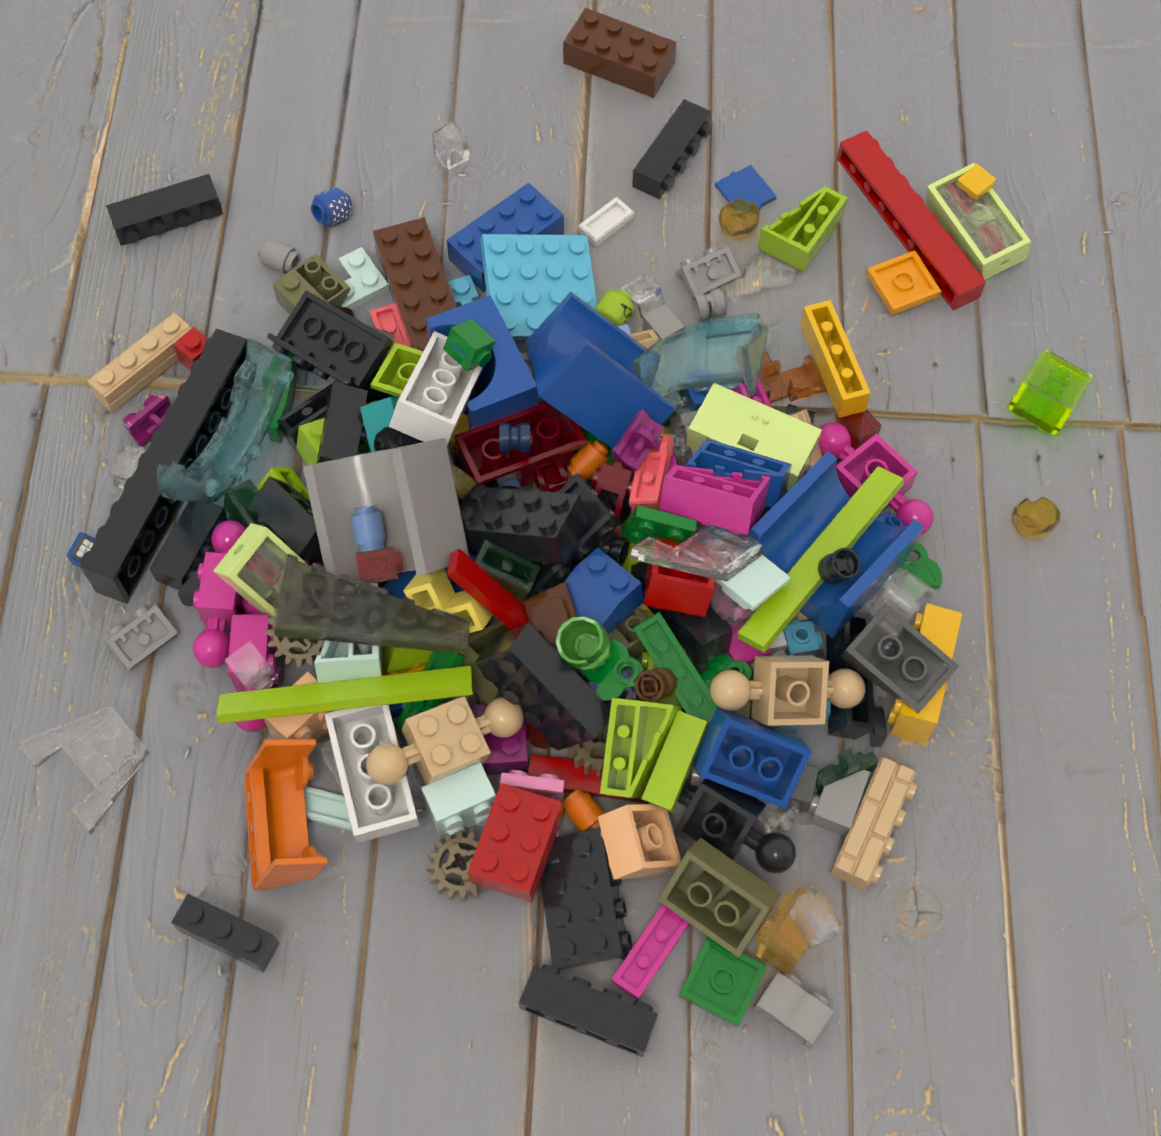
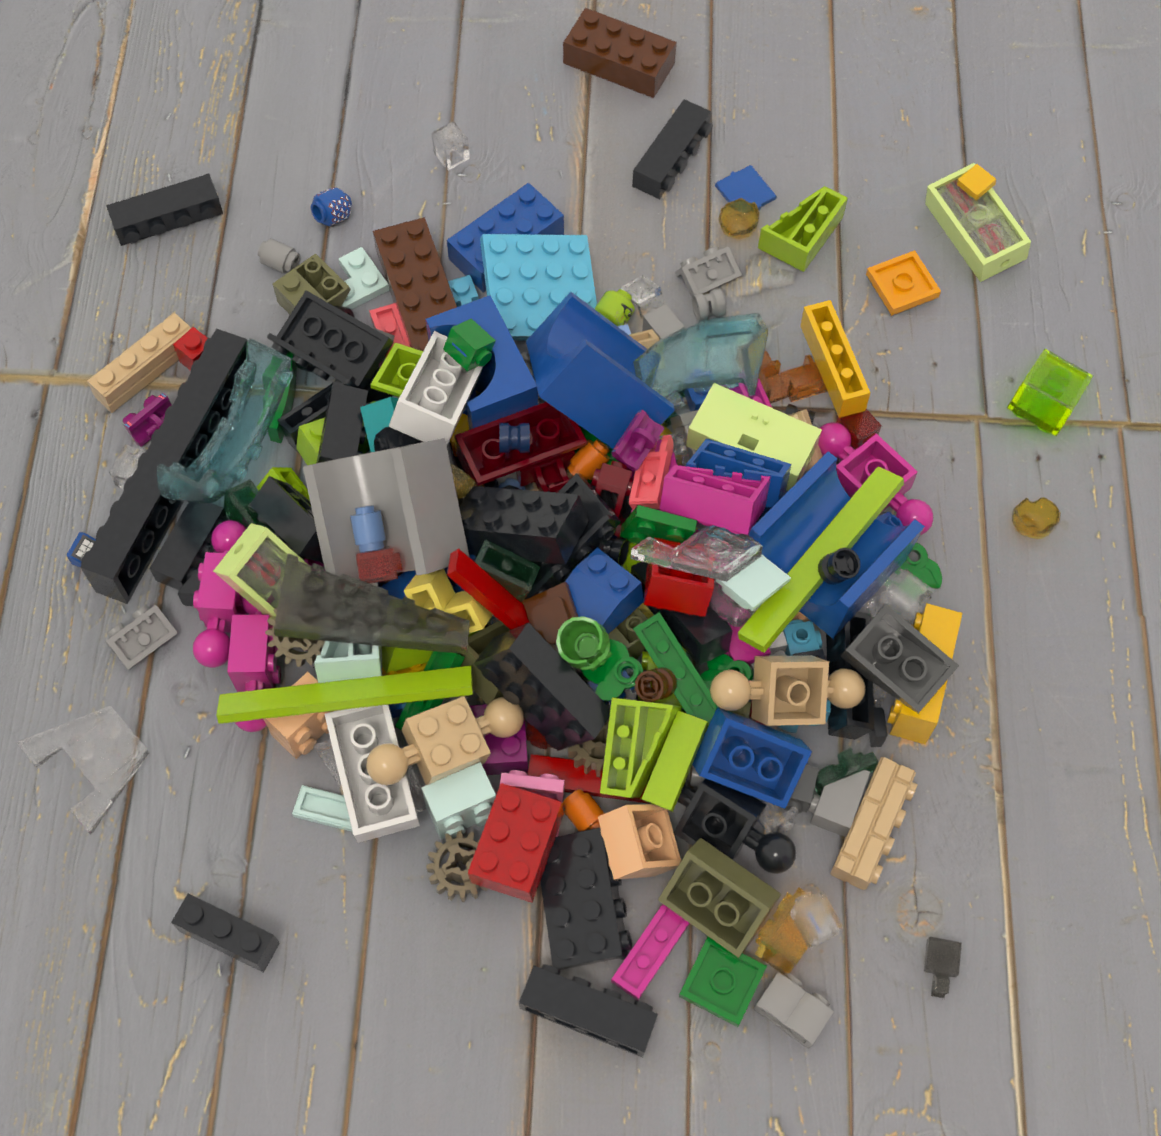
clear bracket [225,641,277,691] -> none
orange windscreen [244,739,328,890] -> none
white tile [578,197,635,247] -> none
red brick [837,130,986,311] -> none
none -> clear smoke plate [924,936,962,998]

